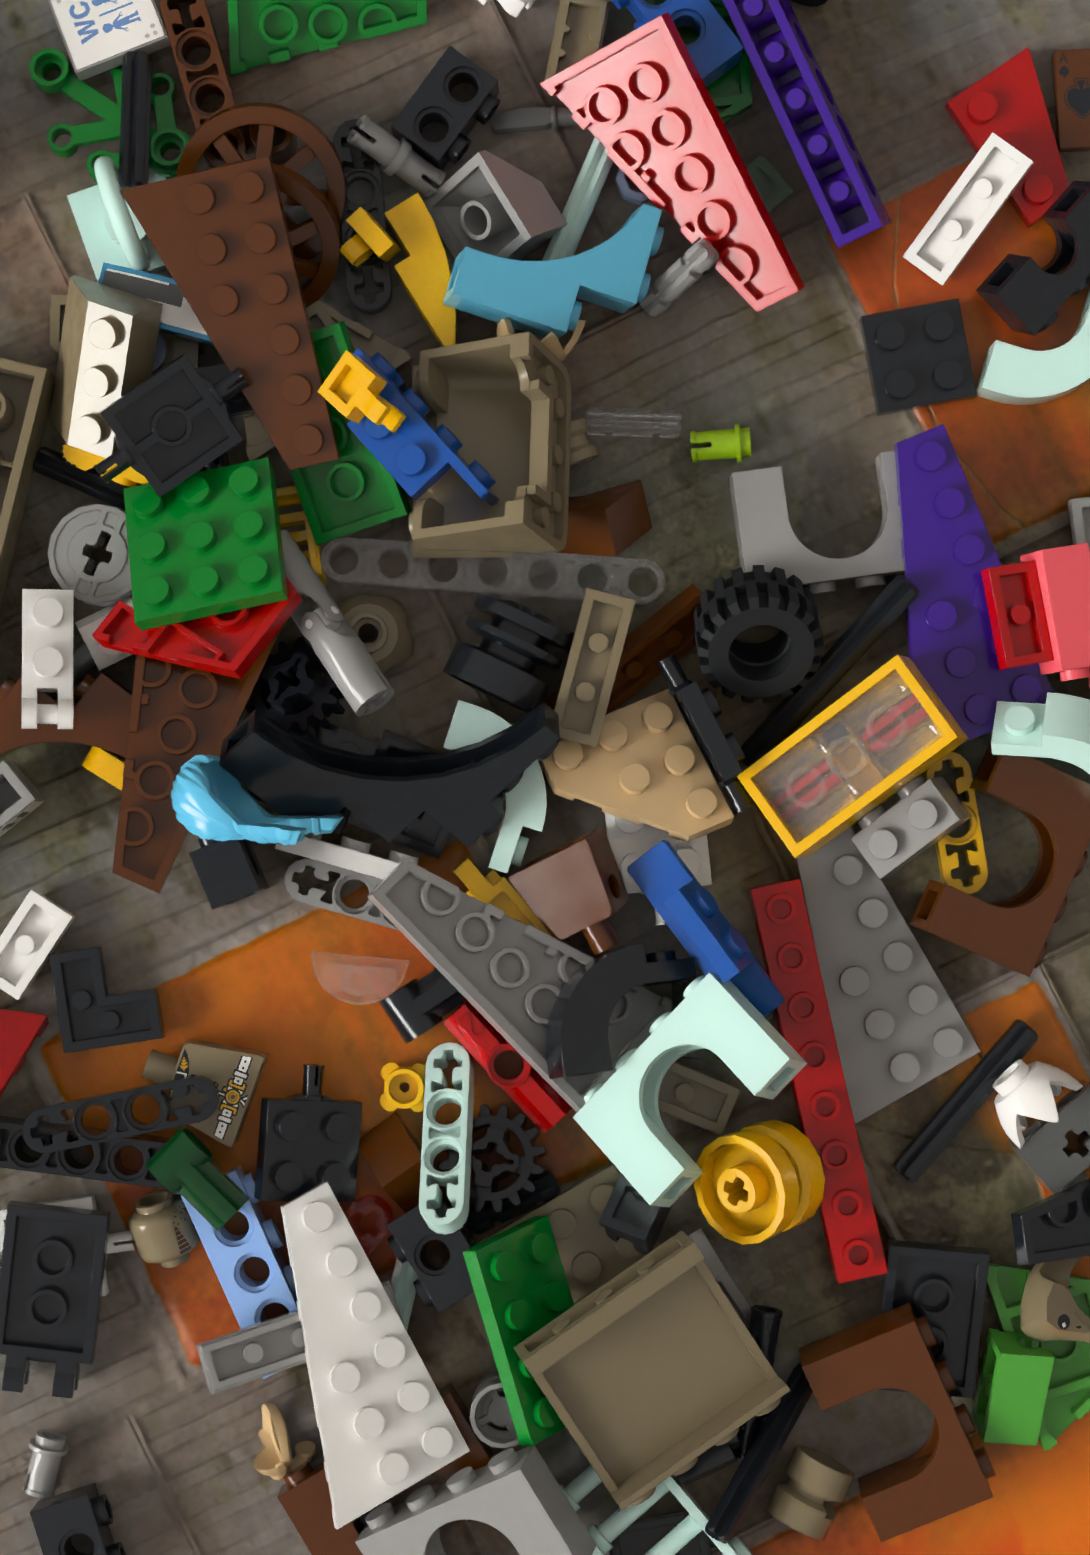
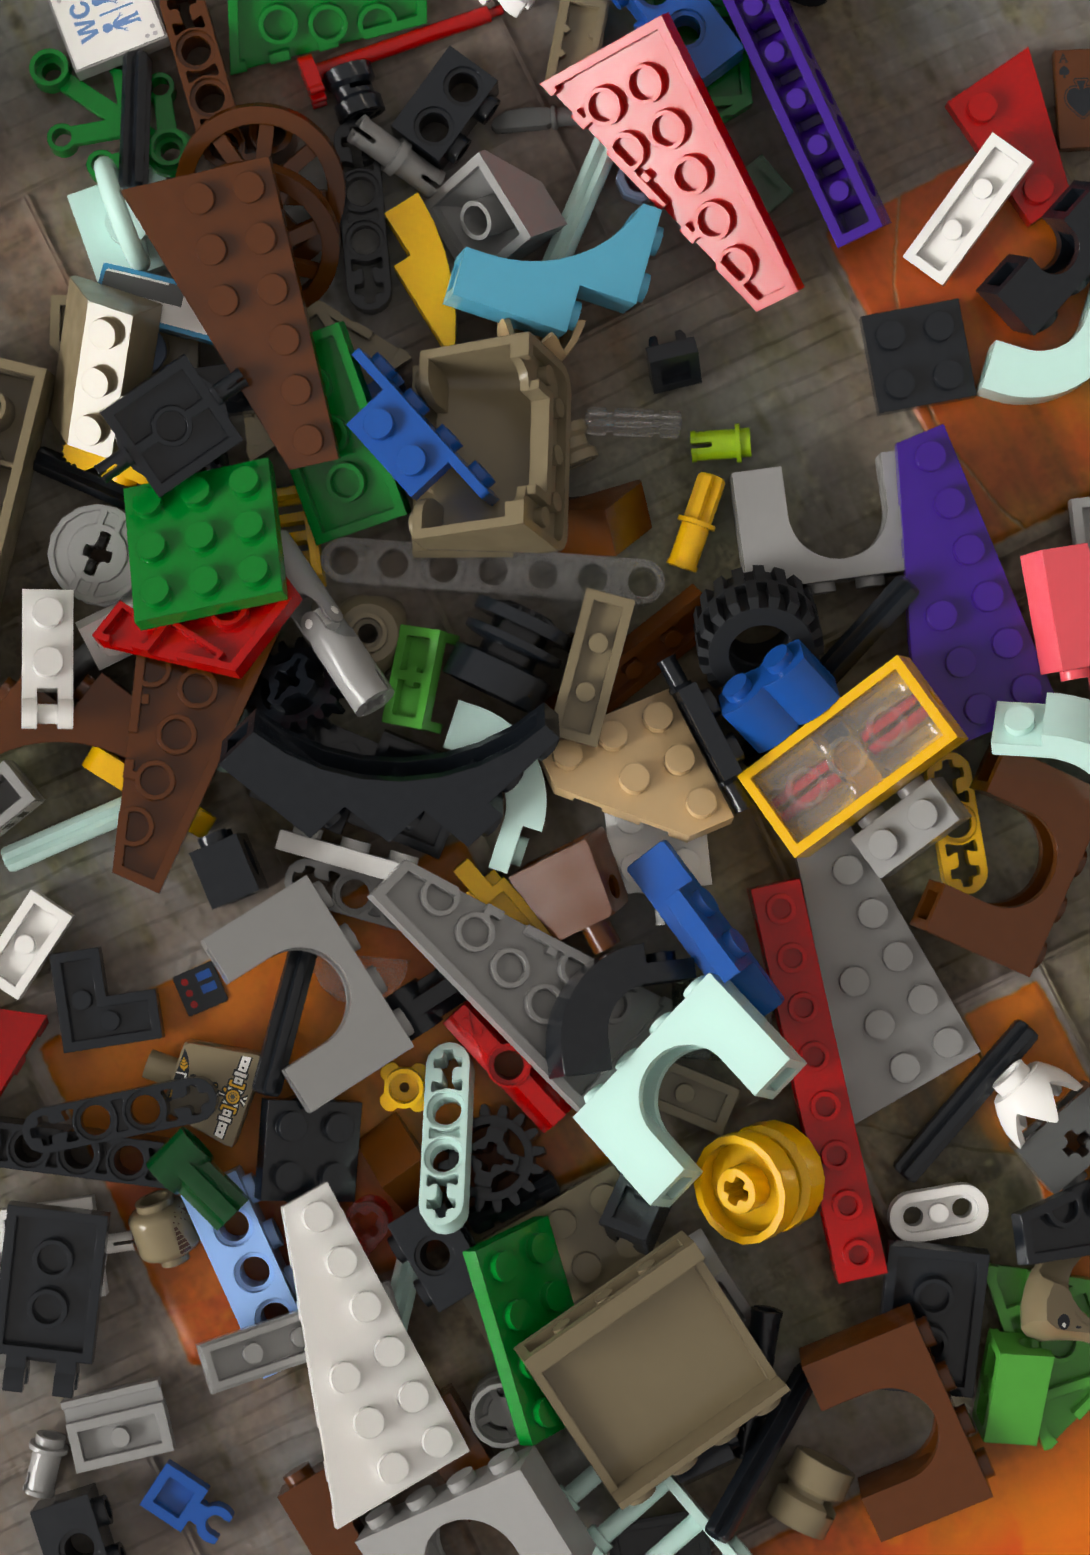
medium azure hair [171,755,344,846] -> none
tan piece [254,1402,316,1481] -> none
yellow plate [317,350,406,433] -> none
yellow tile [339,207,401,268] -> none
light grey axle [639,239,719,317] -> none
red plate [981,560,1054,670] -> none
none -> light aqua axle [1,797,121,872]
none -> light grey plate [60,1376,177,1474]
none -> blue plate [139,1458,235,1544]
none -> black sticker [173,961,228,1016]
none -> light grey arch [200,875,415,1113]
none -> black axle [252,951,317,1097]
none -> red piece [297,5,504,110]
none -> black wheel [324,59,385,125]
none -> bright green hinge [381,624,460,734]
none -> black tile [645,330,702,394]
none -> yellow axle [666,472,725,573]
none -> blue brick [718,639,840,753]
none -> white plate [887,1182,989,1242]

